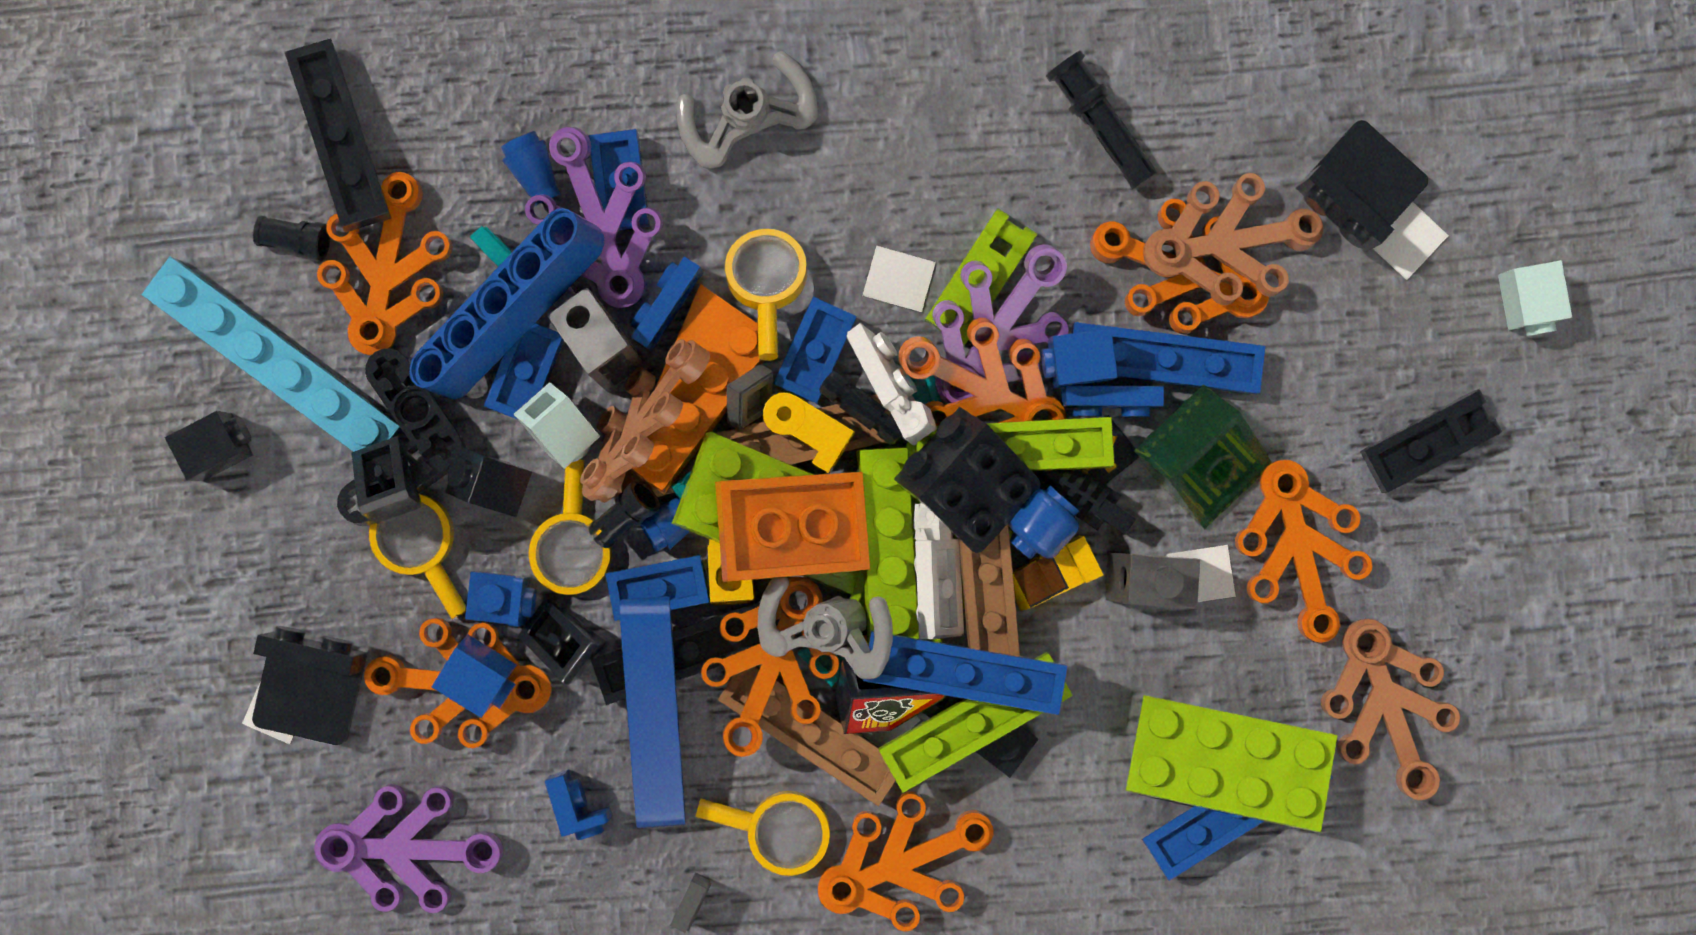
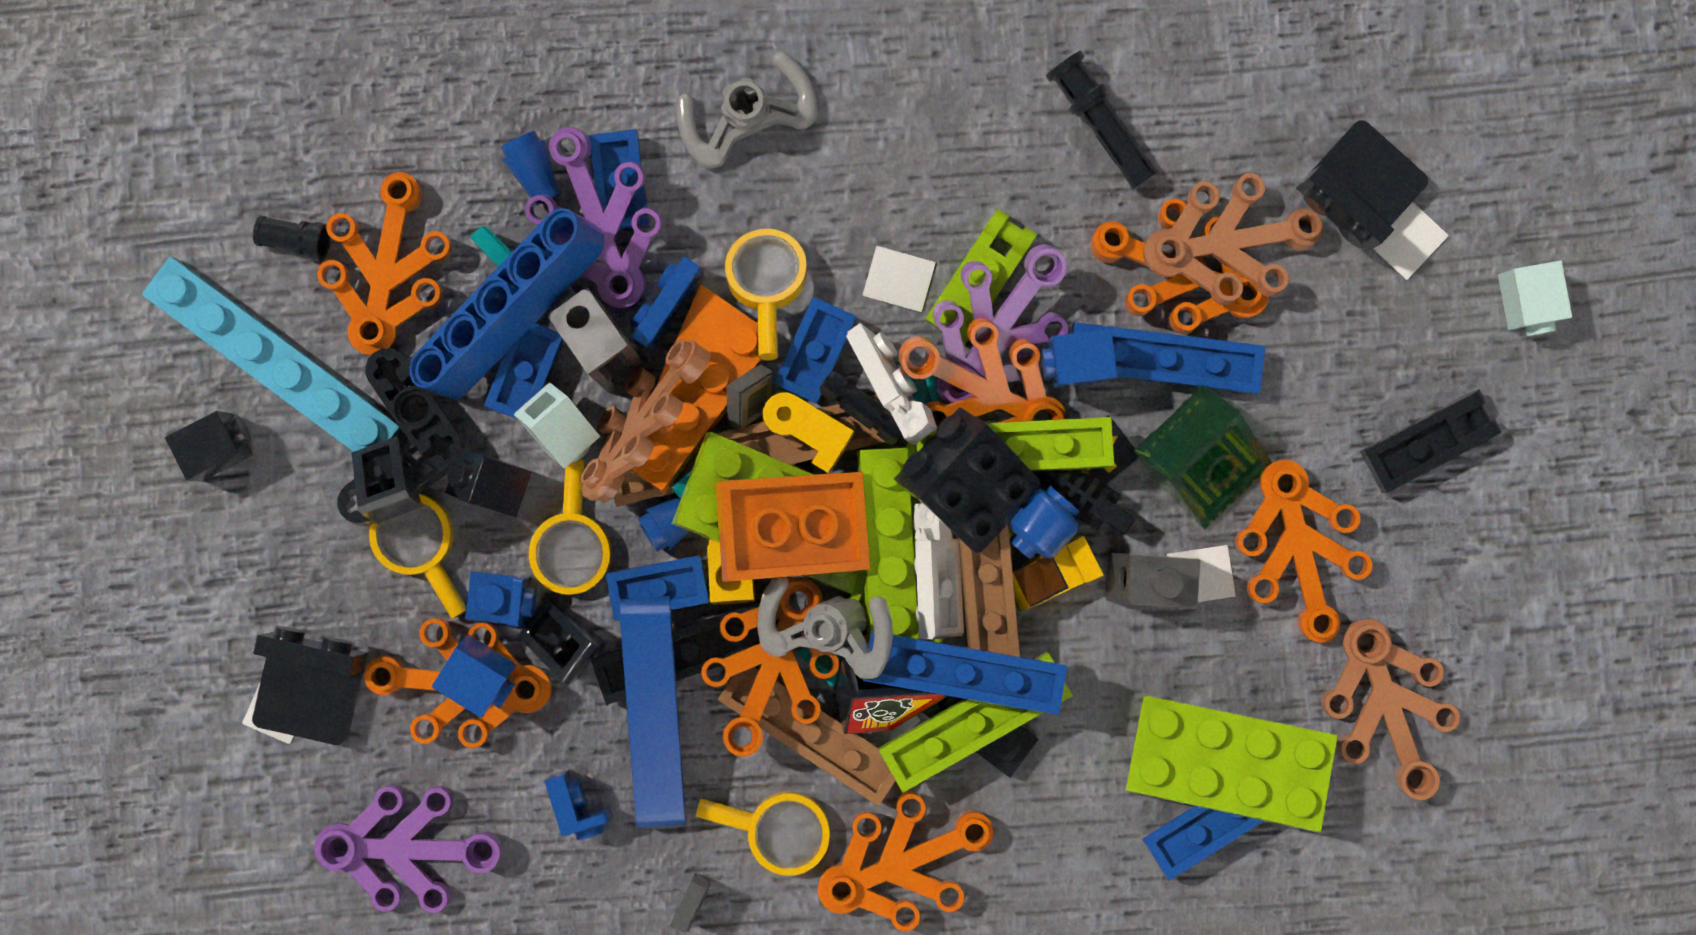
black plate [284,38,391,233] -> none
black pin [588,480,660,548] -> none
blue plate [1061,386,1164,417] -> none

